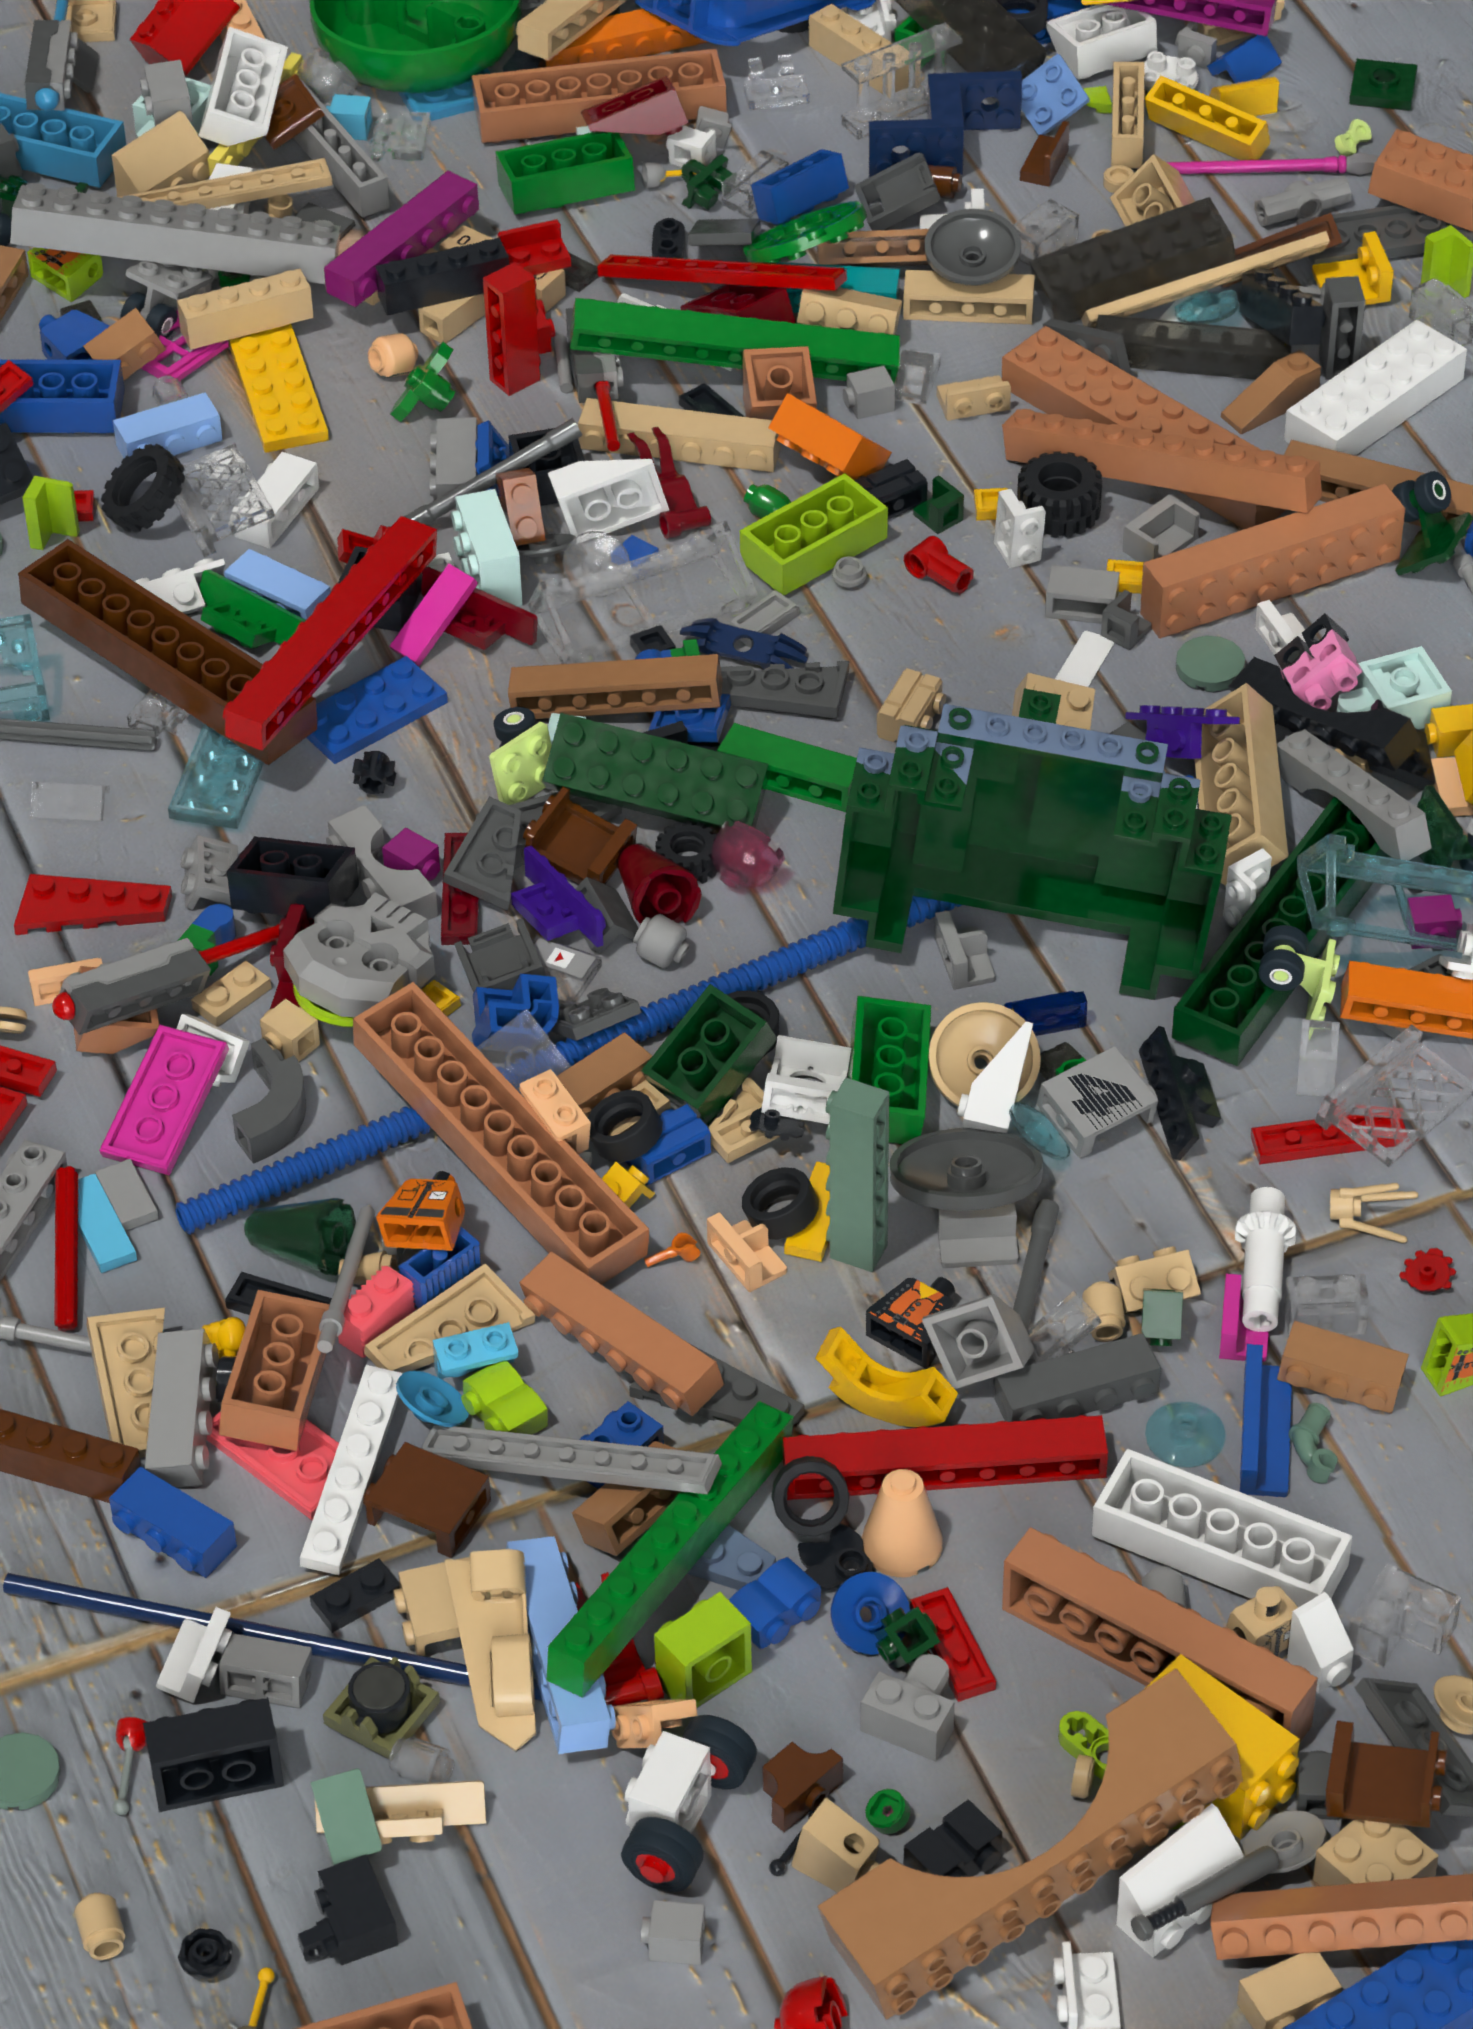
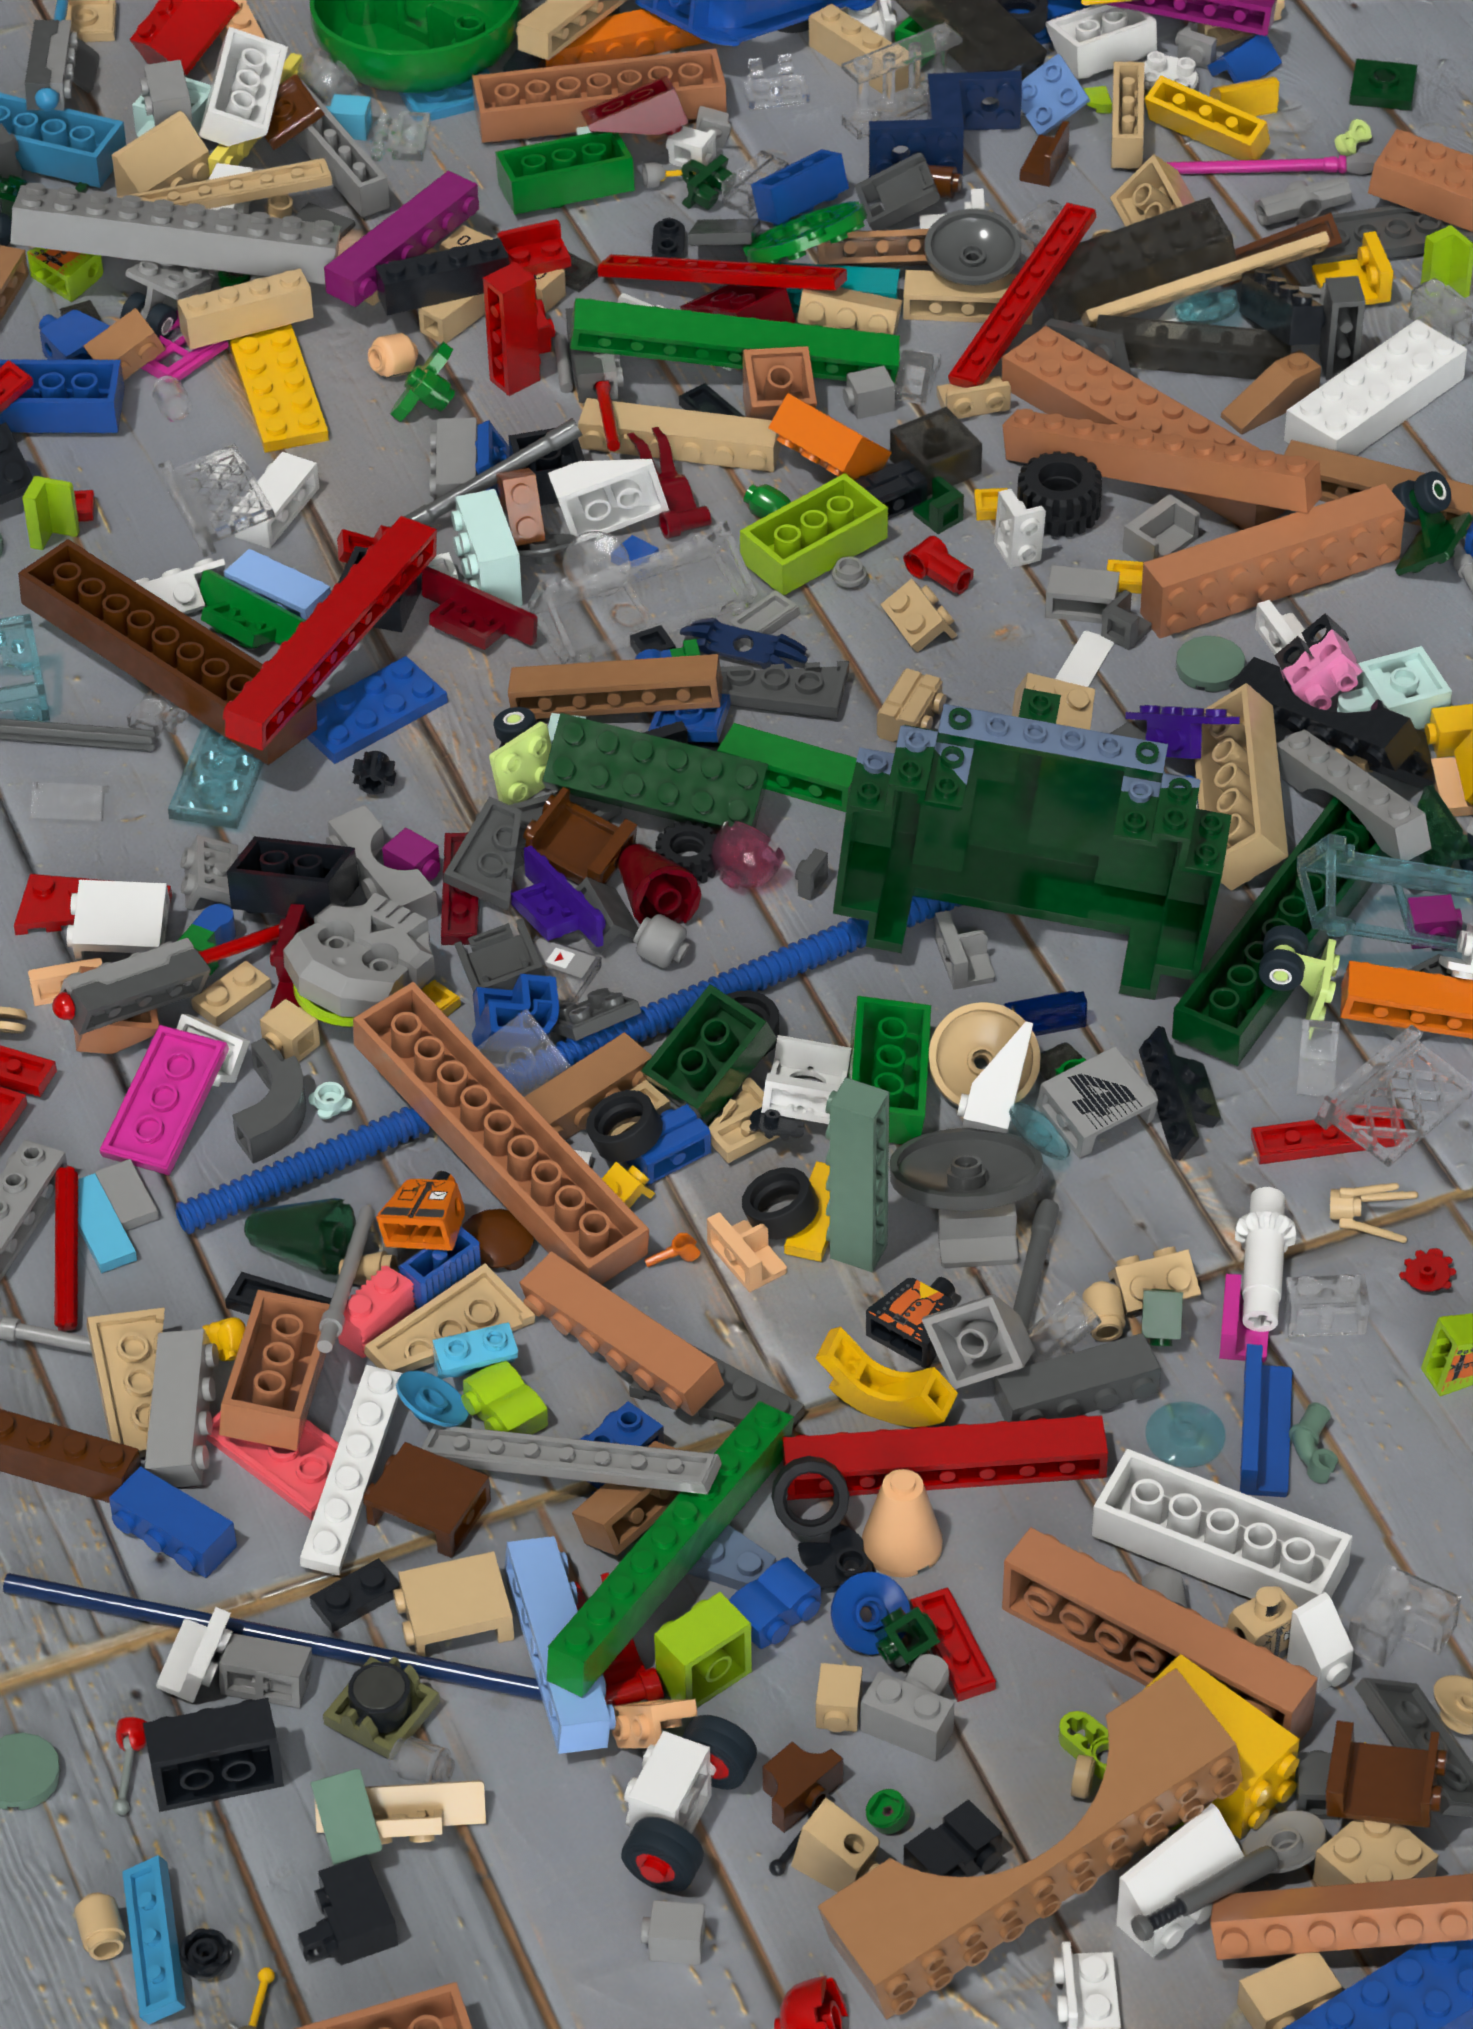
black tyre [101,444,185,532] -> none
light blue brick [113,392,223,458] -> none
black tile [216,1355,236,1402] -> none
dark pink tile [389,564,478,666] -> none
tan panel [444,1549,536,1751] -> none
light nougat bracket [519,1069,591,1154] -> none
tan tile [1103,165,1134,193] -> none
white bracket [1223,848,1272,928] -> none
medium nougat brick [1277,1321,1409,1414] -> none
none -> white panel [67,880,170,960]
none -> dark azure plate [122,1855,186,2024]
none -> light aqua plate [308,1082,352,1120]
none -> reddish brown dish [462,1209,534,1270]
none -> dark grey plate [795,848,828,901]
none -> tan brick [816,1663,863,1732]
none -> tan bracket [880,578,957,653]
none -> clear smoke brick [890,406,982,496]
none -> red tile [948,203,1097,388]

